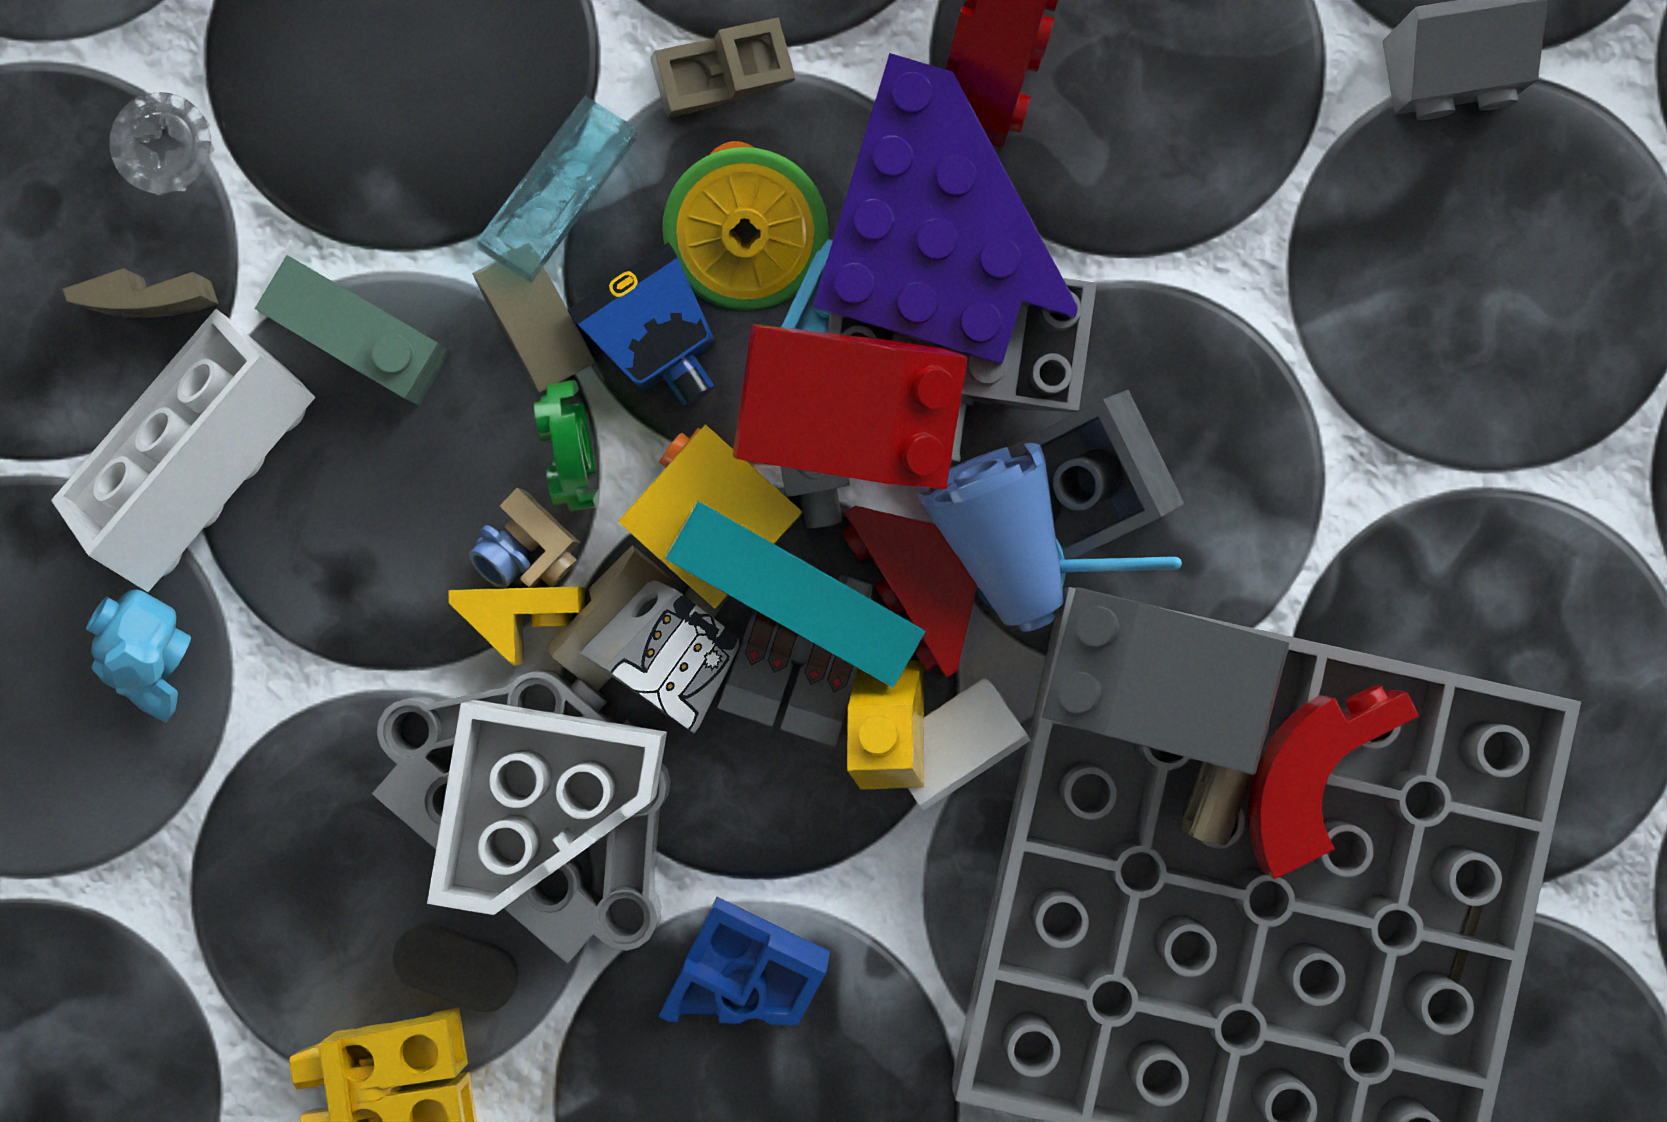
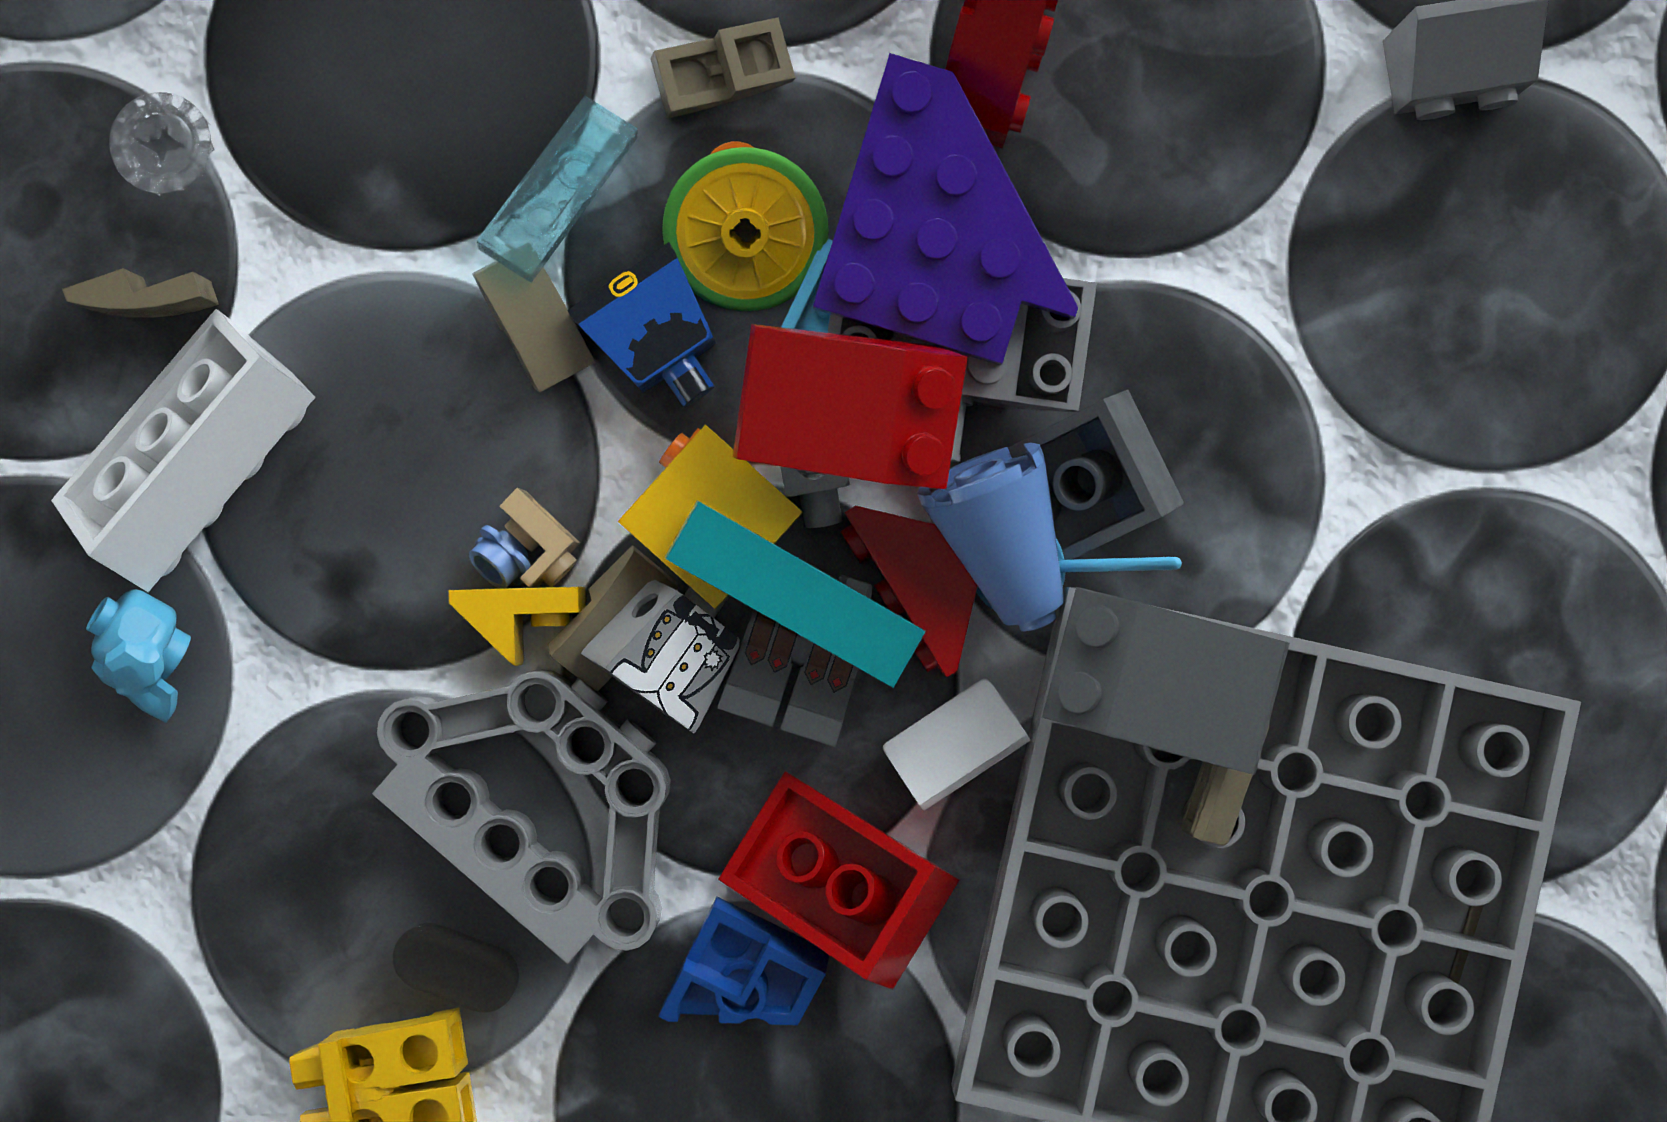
sand green slope [254,255,451,406] -> none
white brick [427,700,667,915] -> none
green plate [534,380,599,512] -> none
yellow slope [847,660,924,789] -> none
red arch [1248,685,1419,879] -> none
none -> red slope [718,771,960,990]

